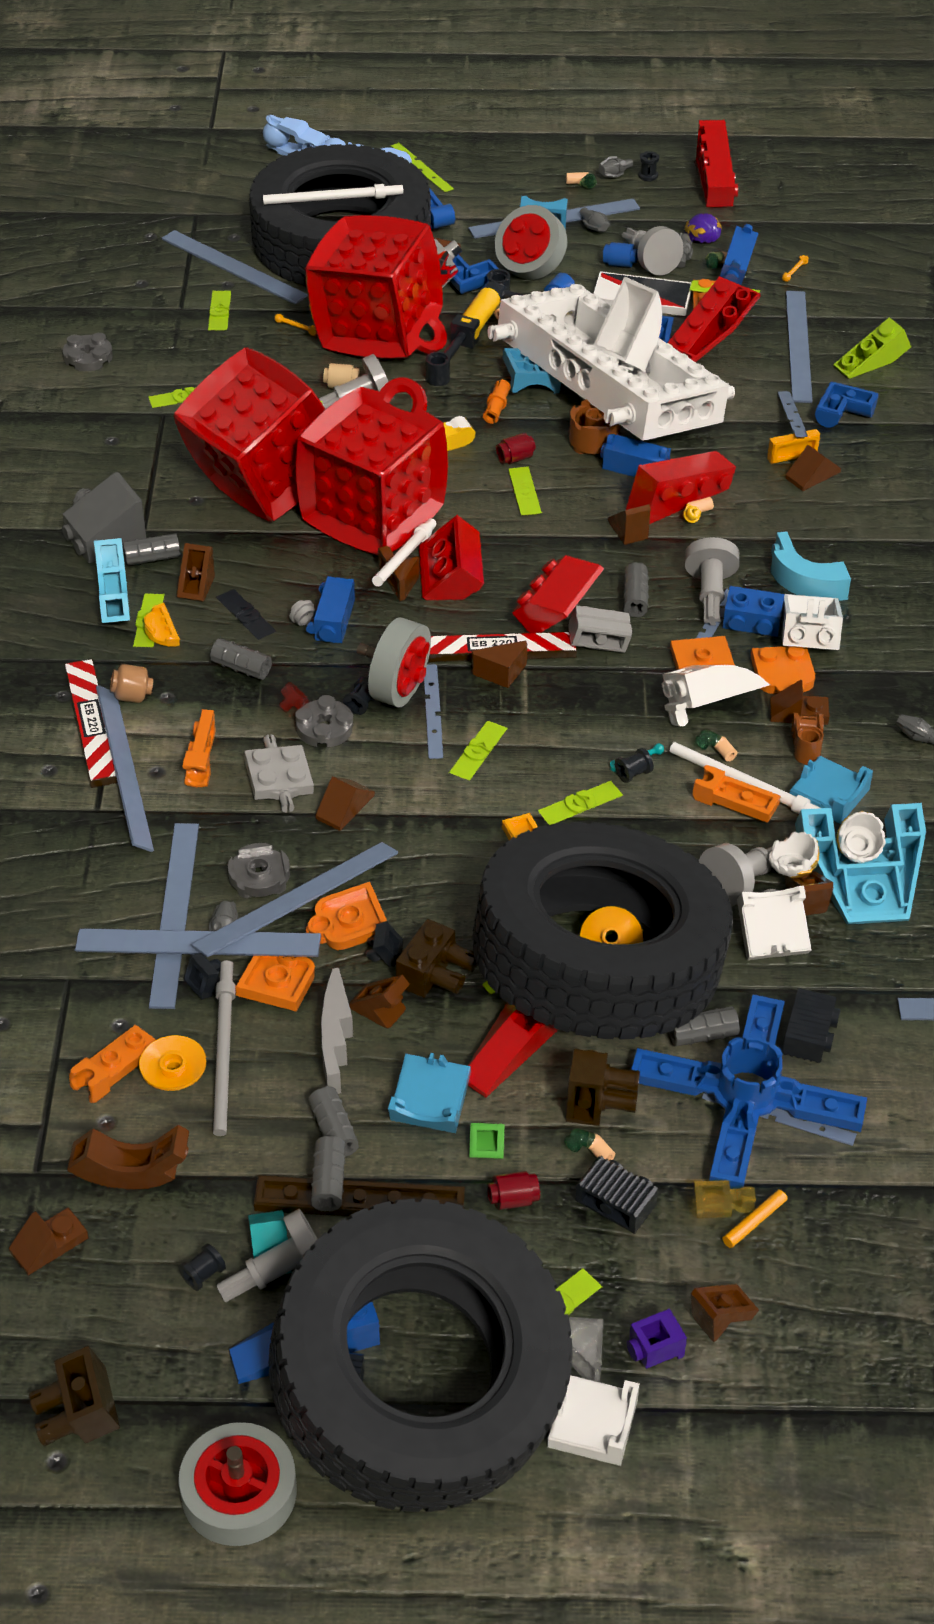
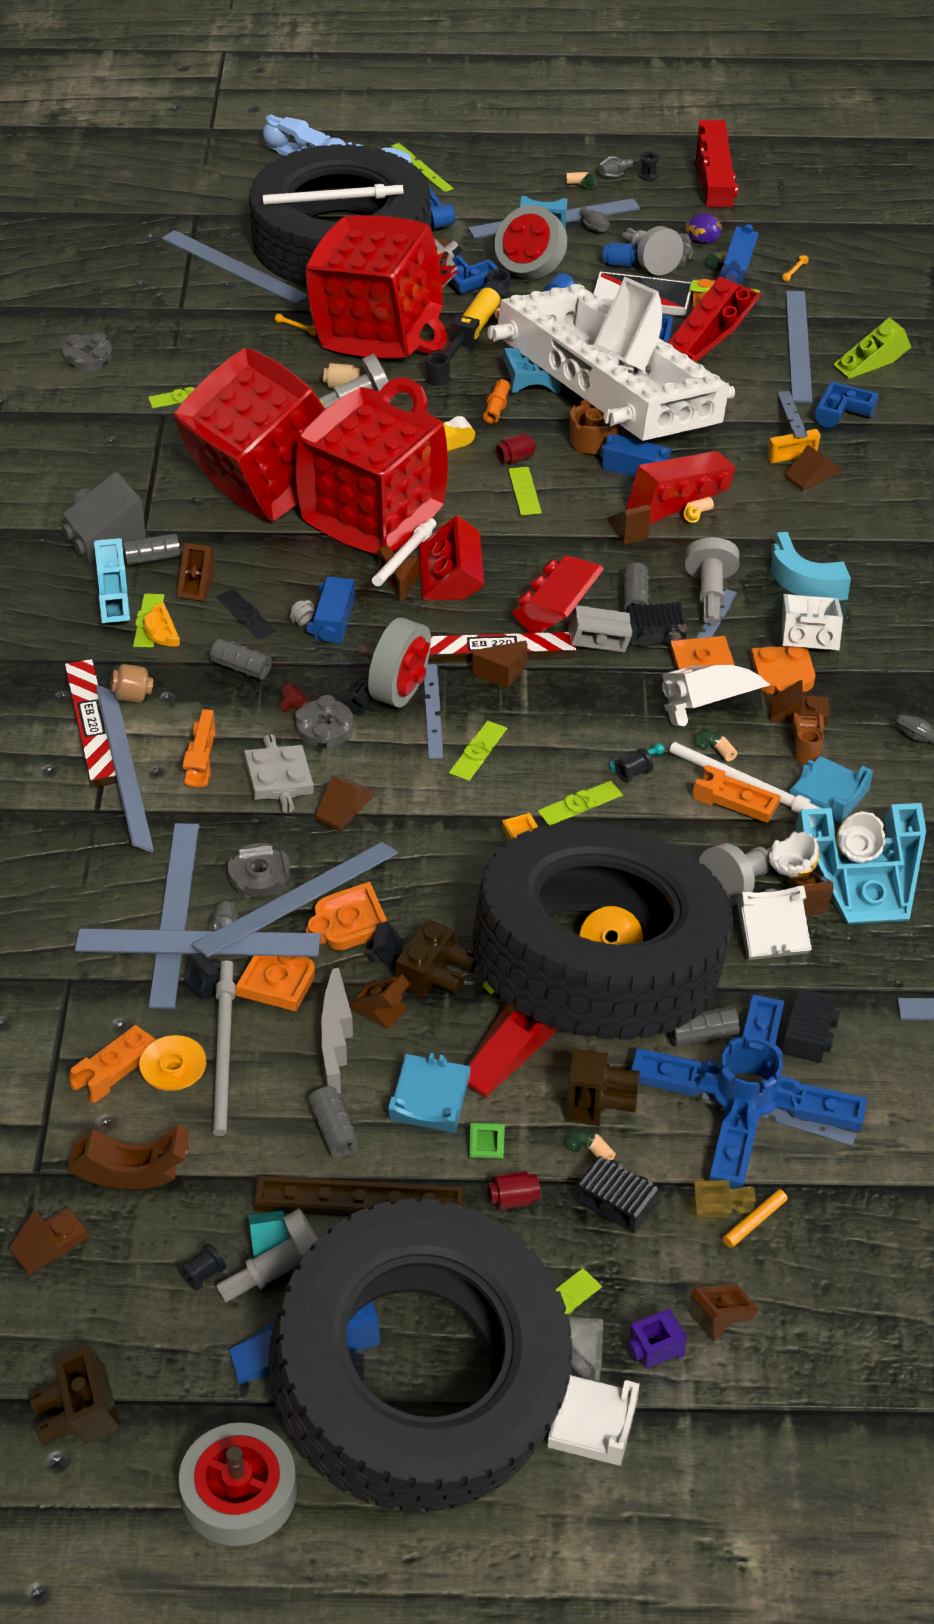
lime piece [208,291,231,330] -> none
dark grey axle [311,1136,346,1211] -> none
blue brick [723,586,785,637] -> none
none -> black brick [626,602,687,646]

